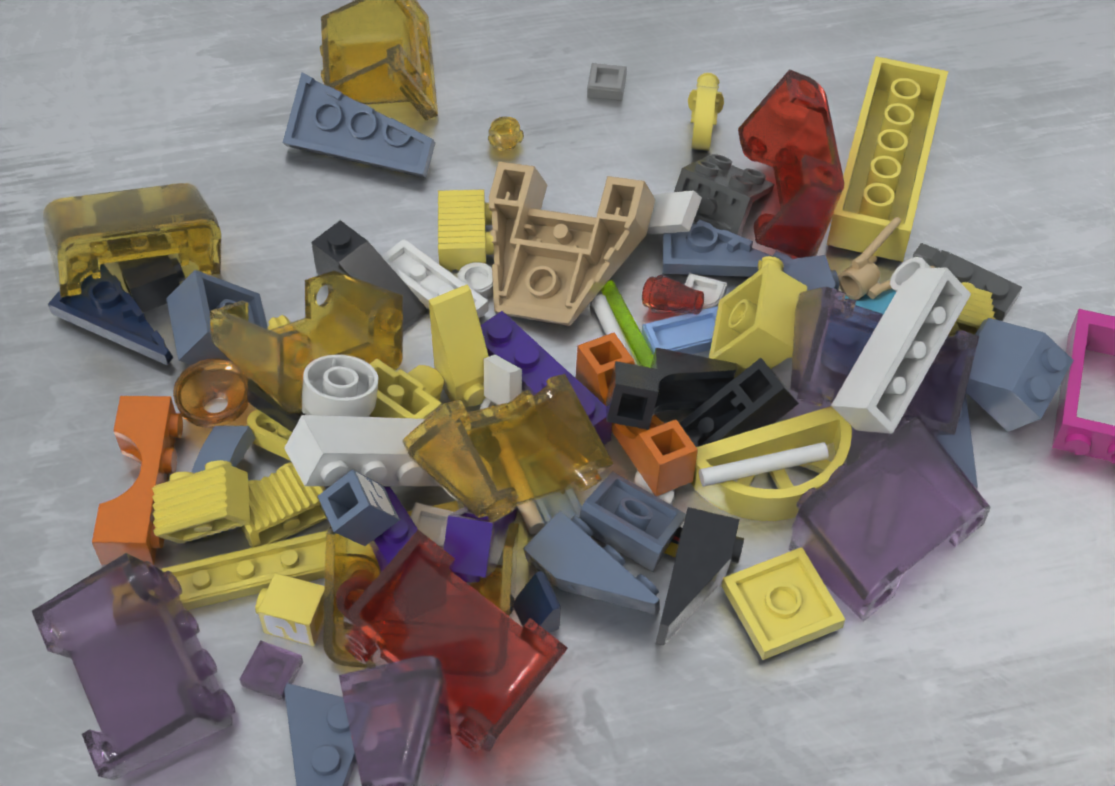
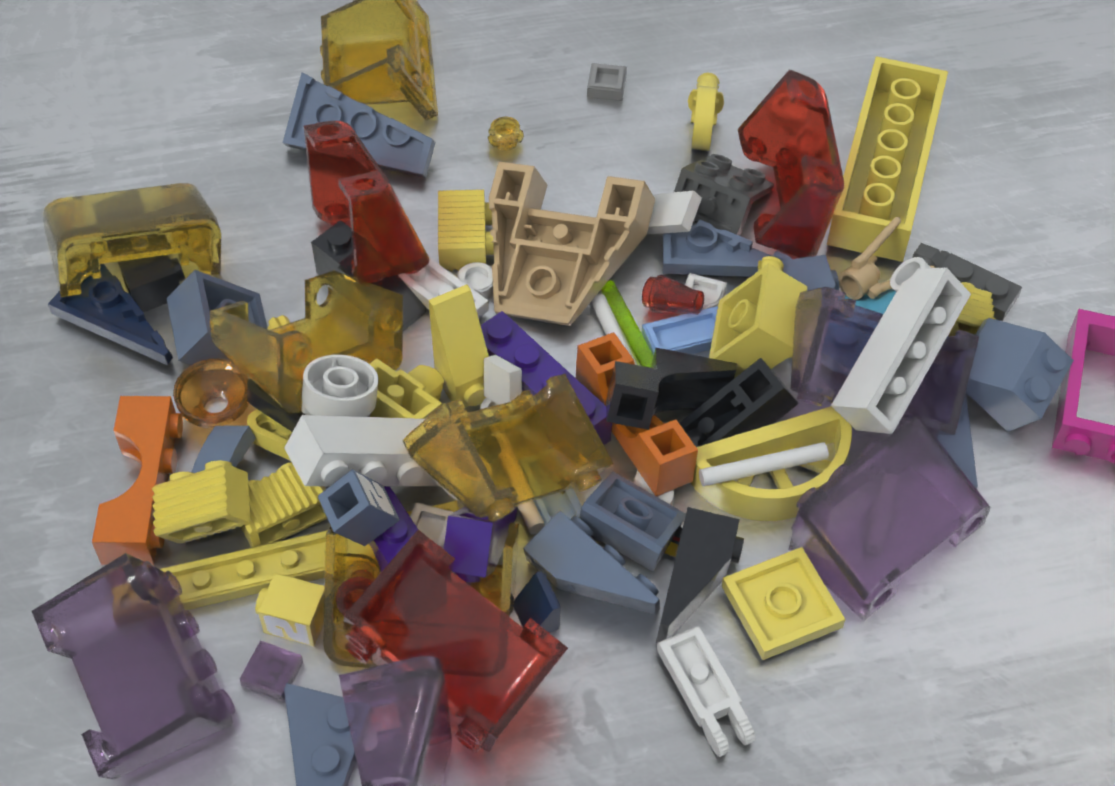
none -> clear red windscreen [303,121,430,283]
none -> white hinge [657,626,756,757]

